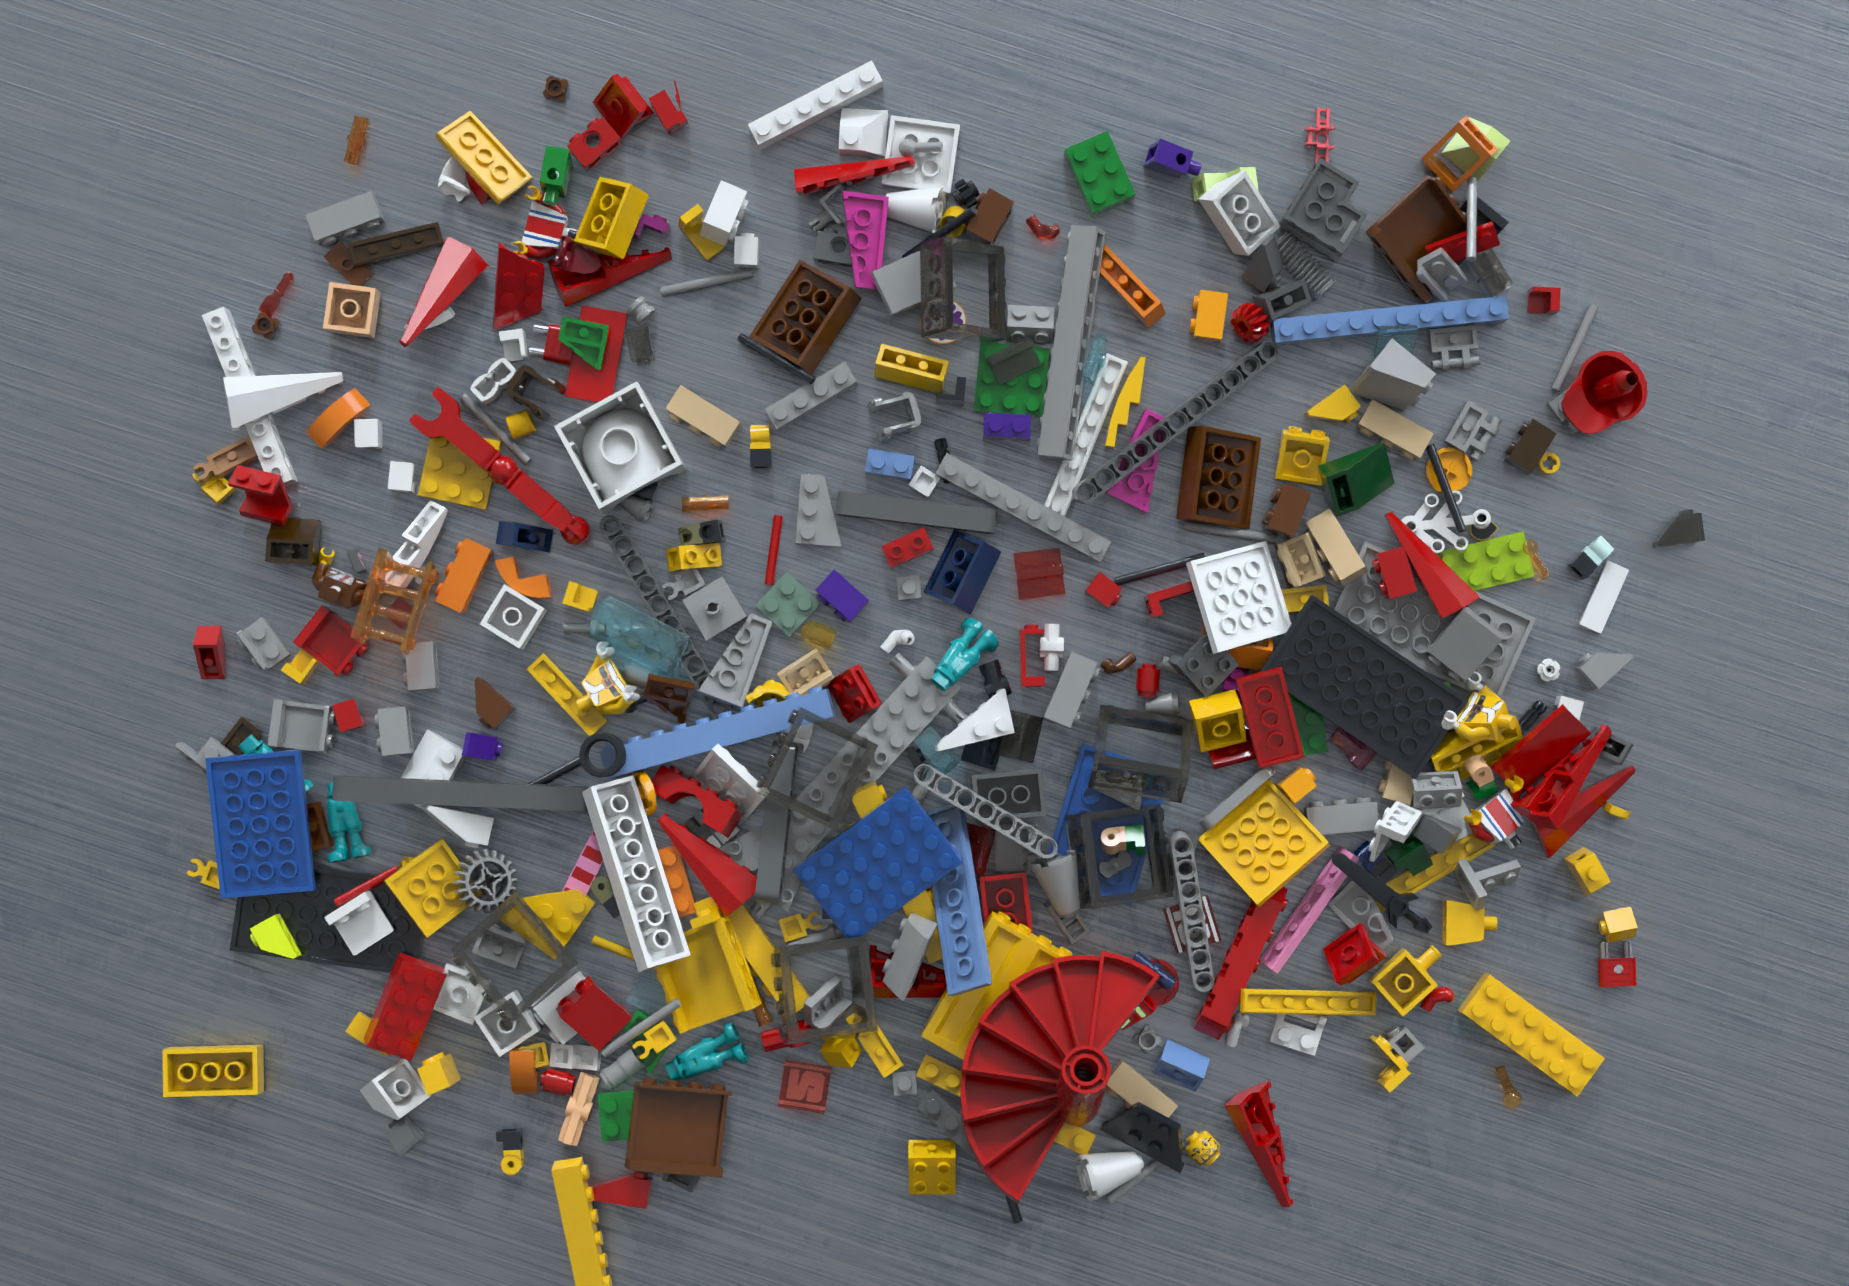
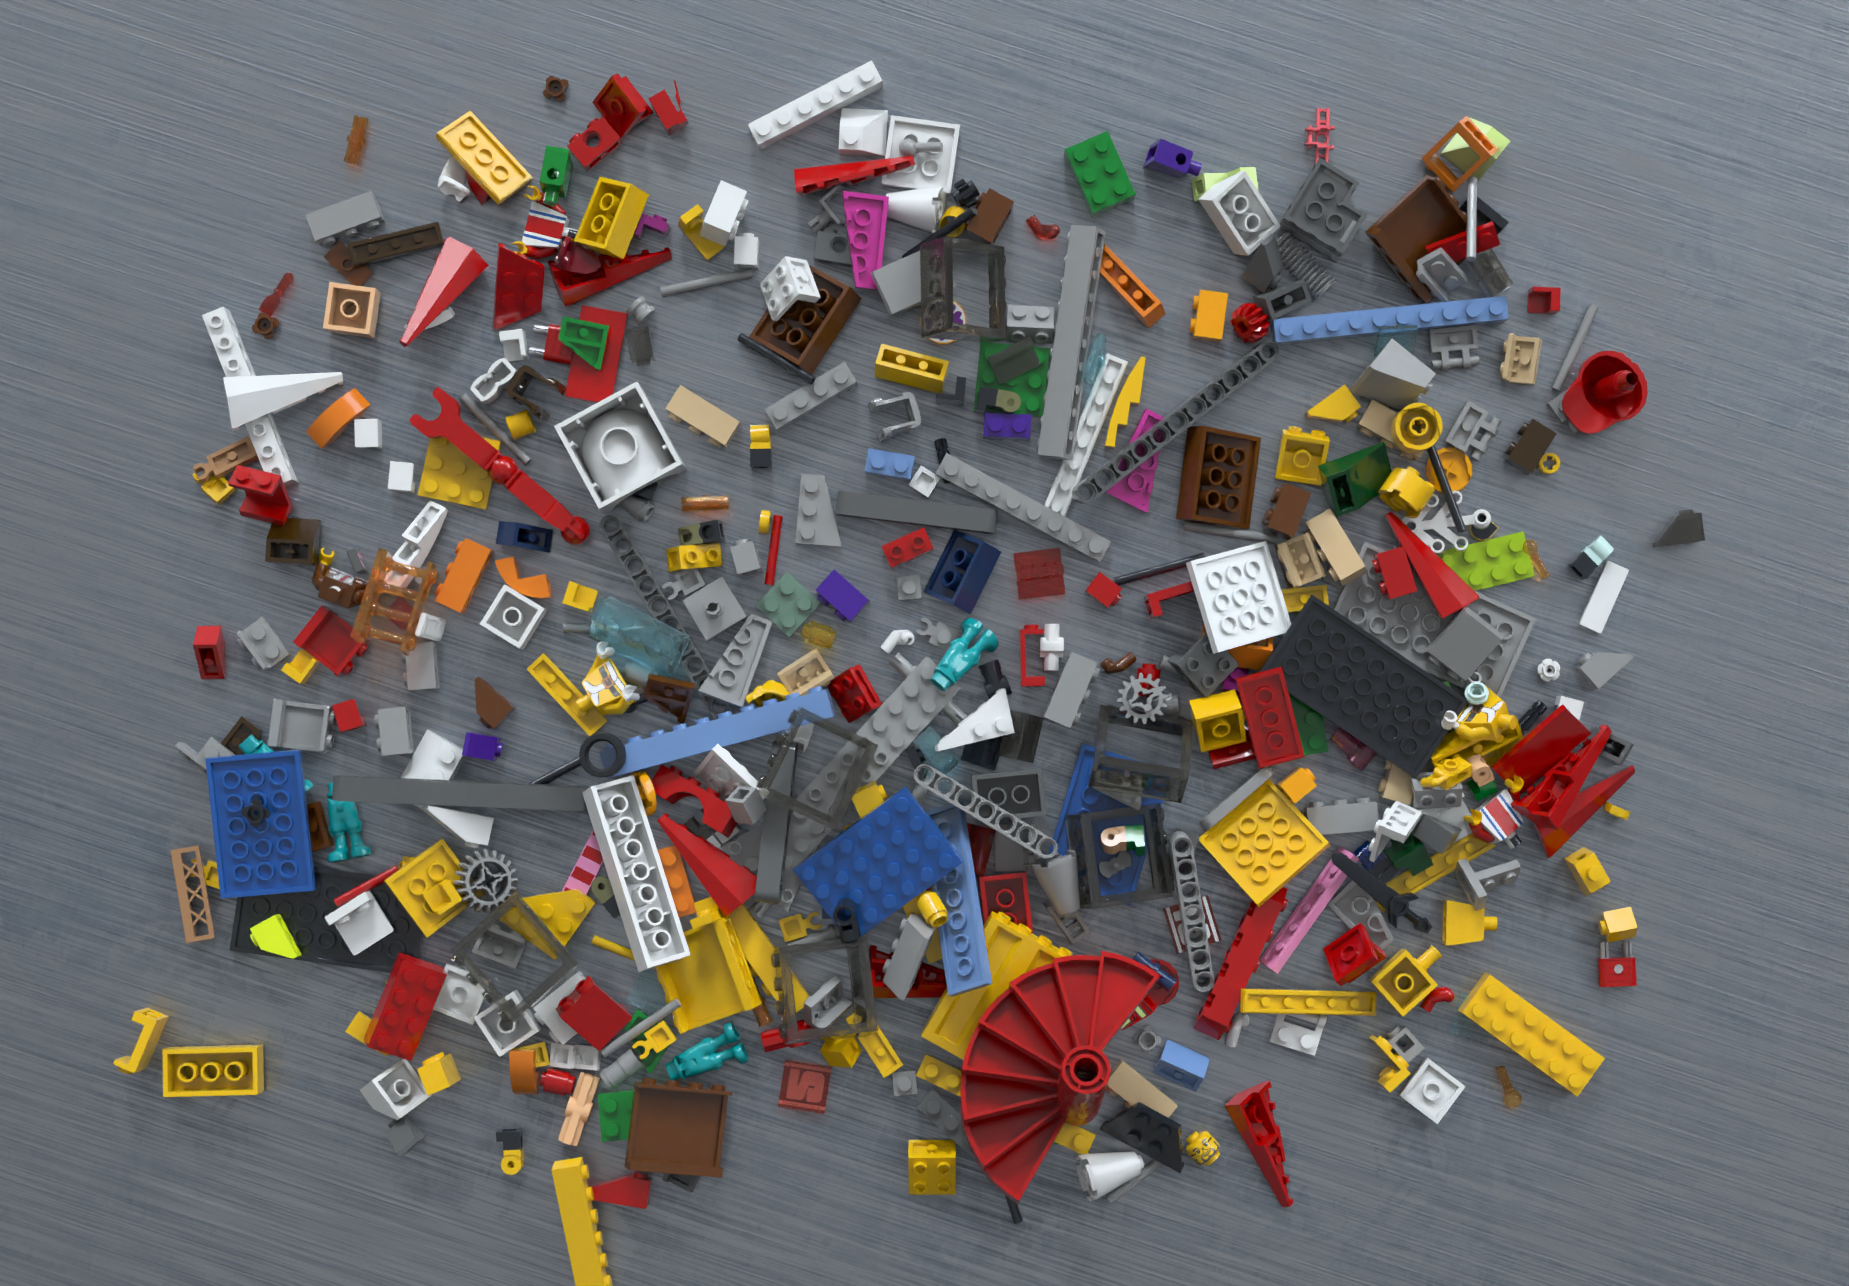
none -> yellow panel [113,1008,169,1075]
none -> medium nougat fence [170,845,215,943]
none -> black plate [242,799,271,827]
none -> white slope [415,612,447,642]
none -> yellow panel [422,879,462,916]
none -> light grey brick [725,785,767,825]
none -> light grey brick [730,538,763,578]
none -> yellow tile [758,510,771,535]
none -> white bracket [760,256,821,321]
none -> black piece [833,898,861,941]
none -> light grey plate [916,618,959,652]
none -> yellow brick [916,892,948,928]
none -> leg [975,386,1021,414]
none -> light grey gear [1117,673,1168,724]
none -> yellow brick [1378,466,1436,519]
none -> yellow brick [1391,403,1443,453]
none -> white plate [1398,1057,1466,1124]
none -> yellow piece [1421,756,1472,790]
none -> light aqua plate [1465,682,1489,705]
none -> tan bracket [1500,333,1542,385]

